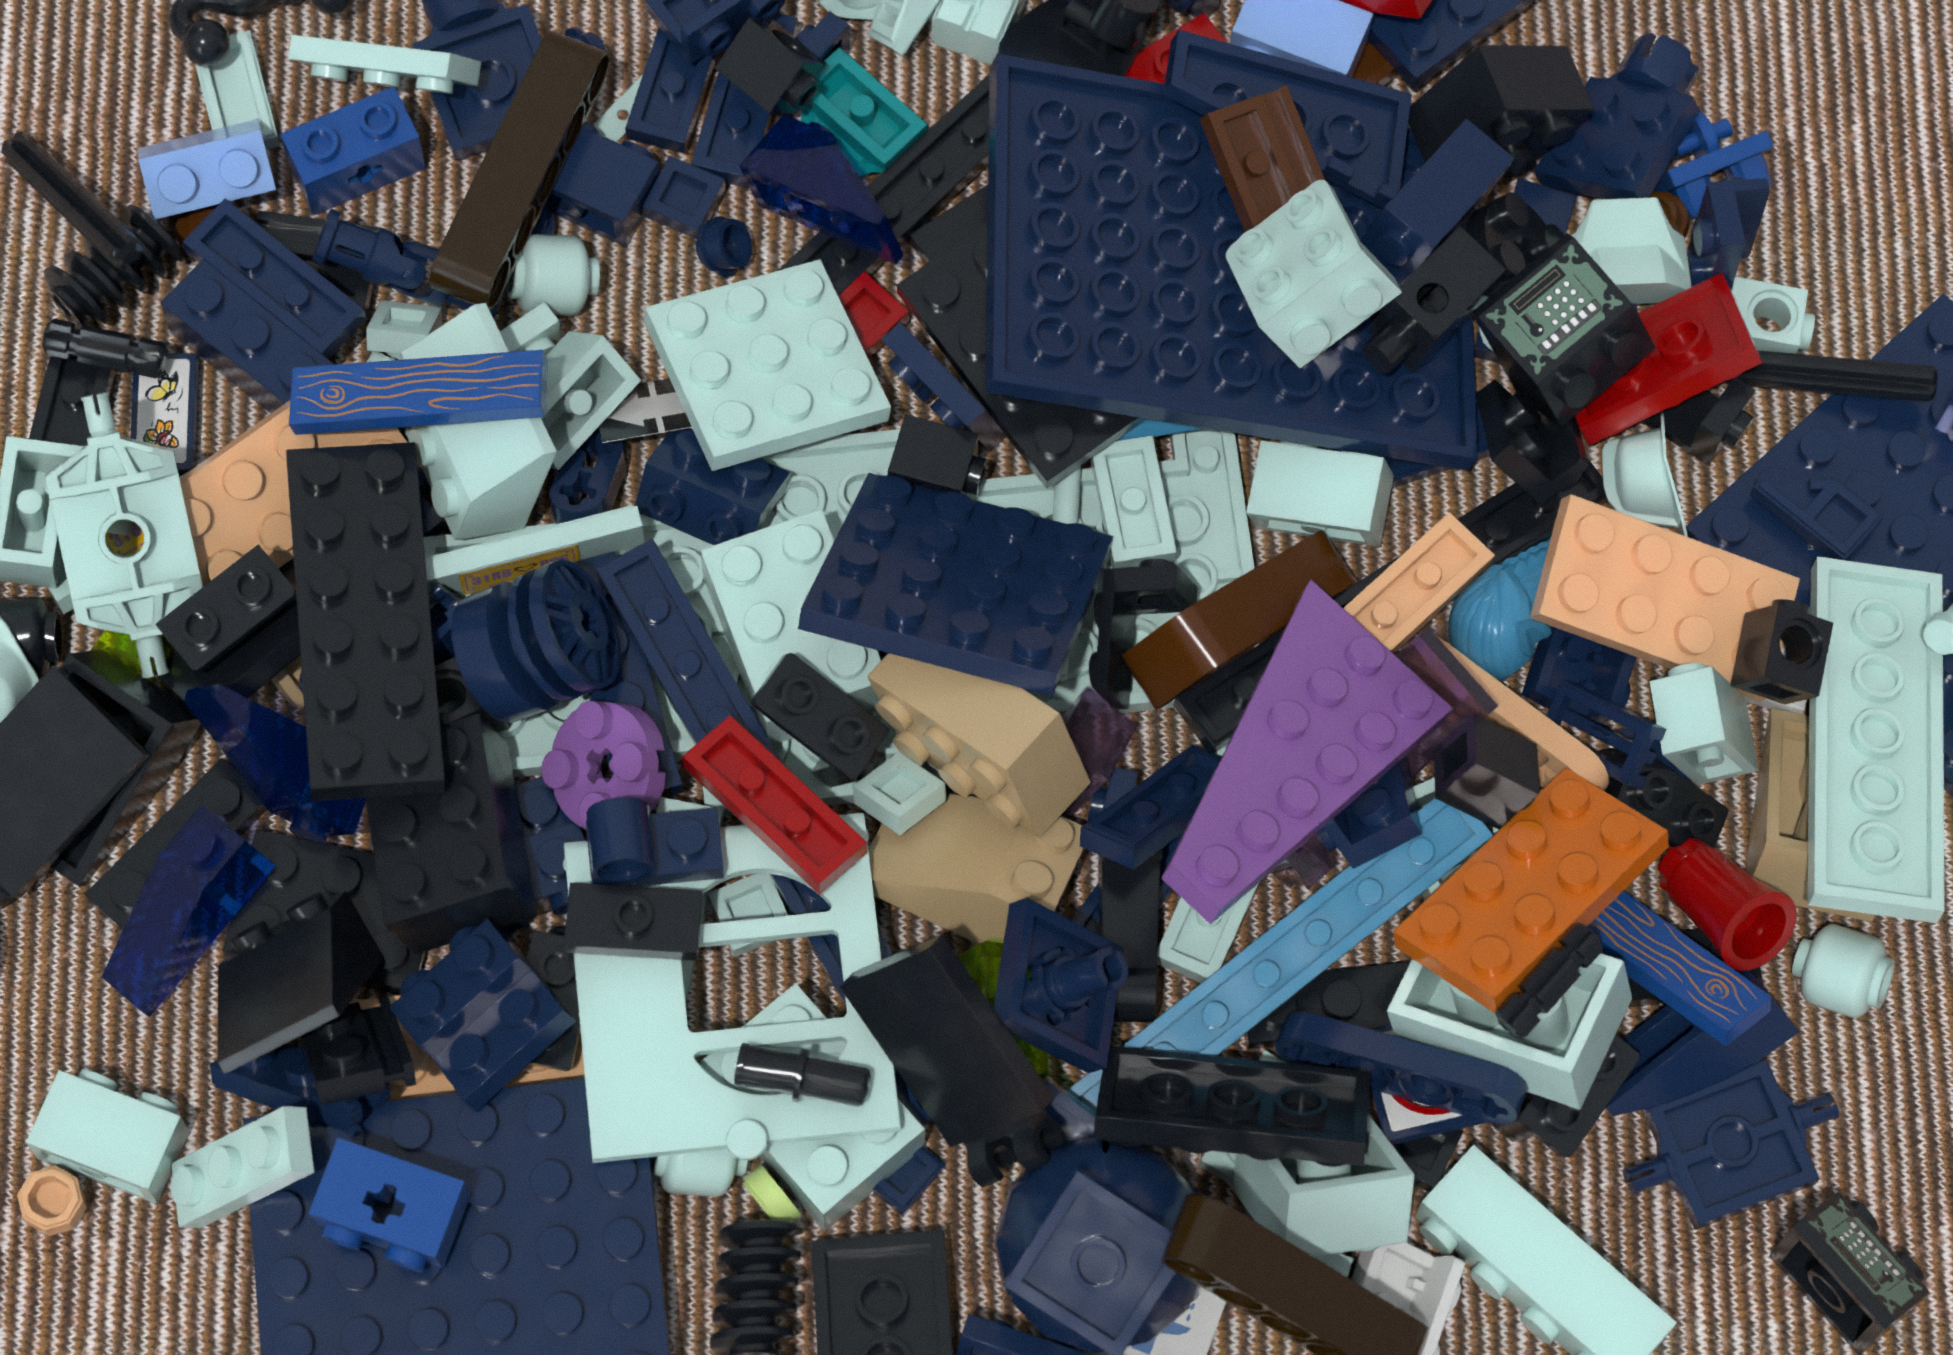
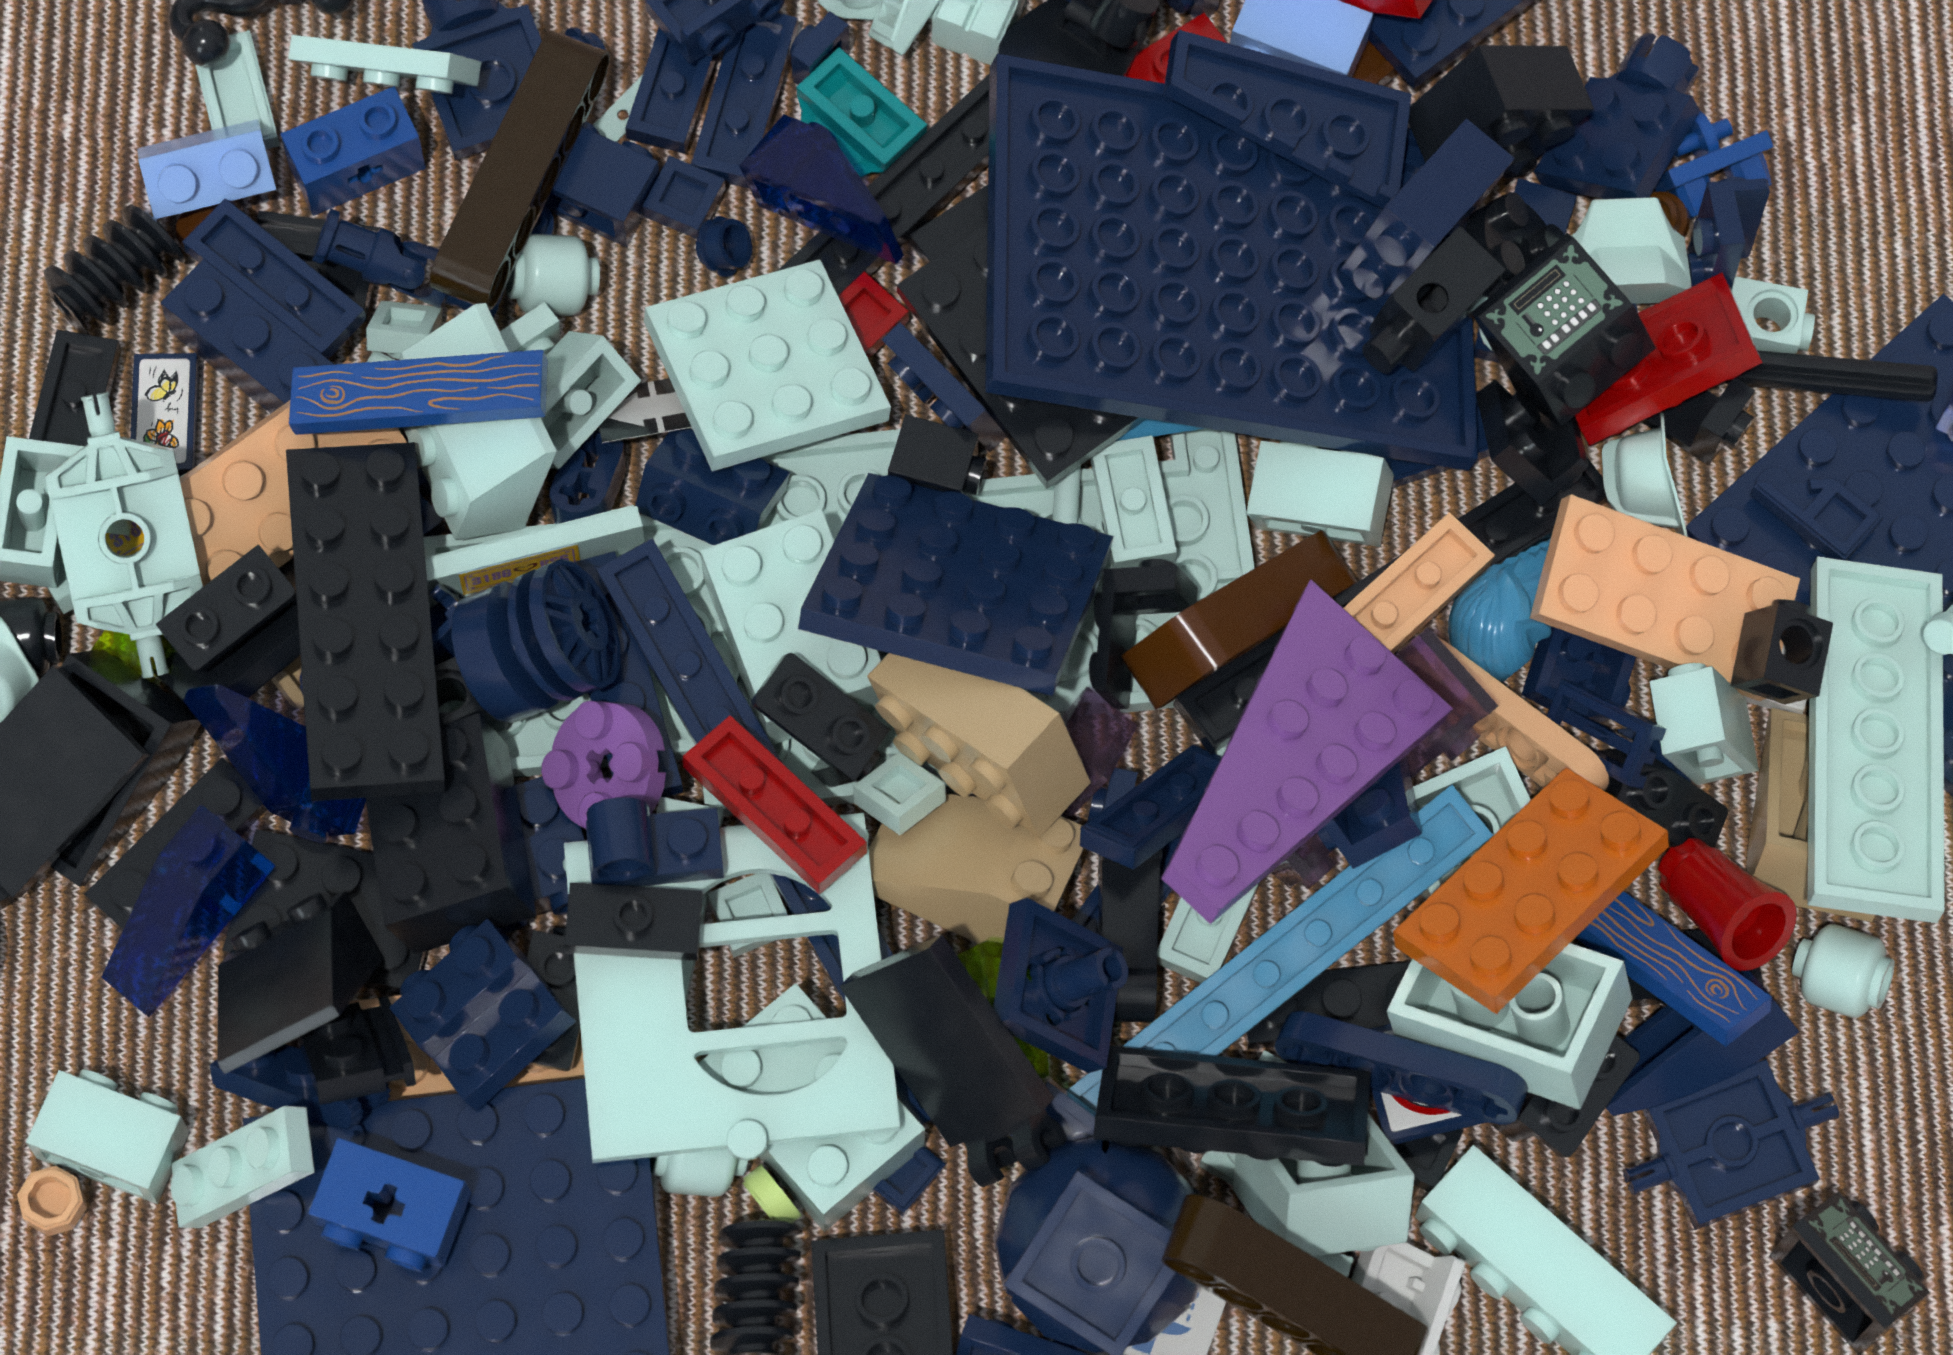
black axle [1,131,143,269] -> none
black axle [42,319,168,378] -> none
black brick [715,18,827,113] -> none
black axle [734,1043,871,1107] -> none
reddish brown plate [1199,85,1325,232] -> none
light aqua bracket [1226,180,1402,368] -> none
black brick [1434,714,1540,829] -> none
black axle [1496,923,1603,1038] -> none

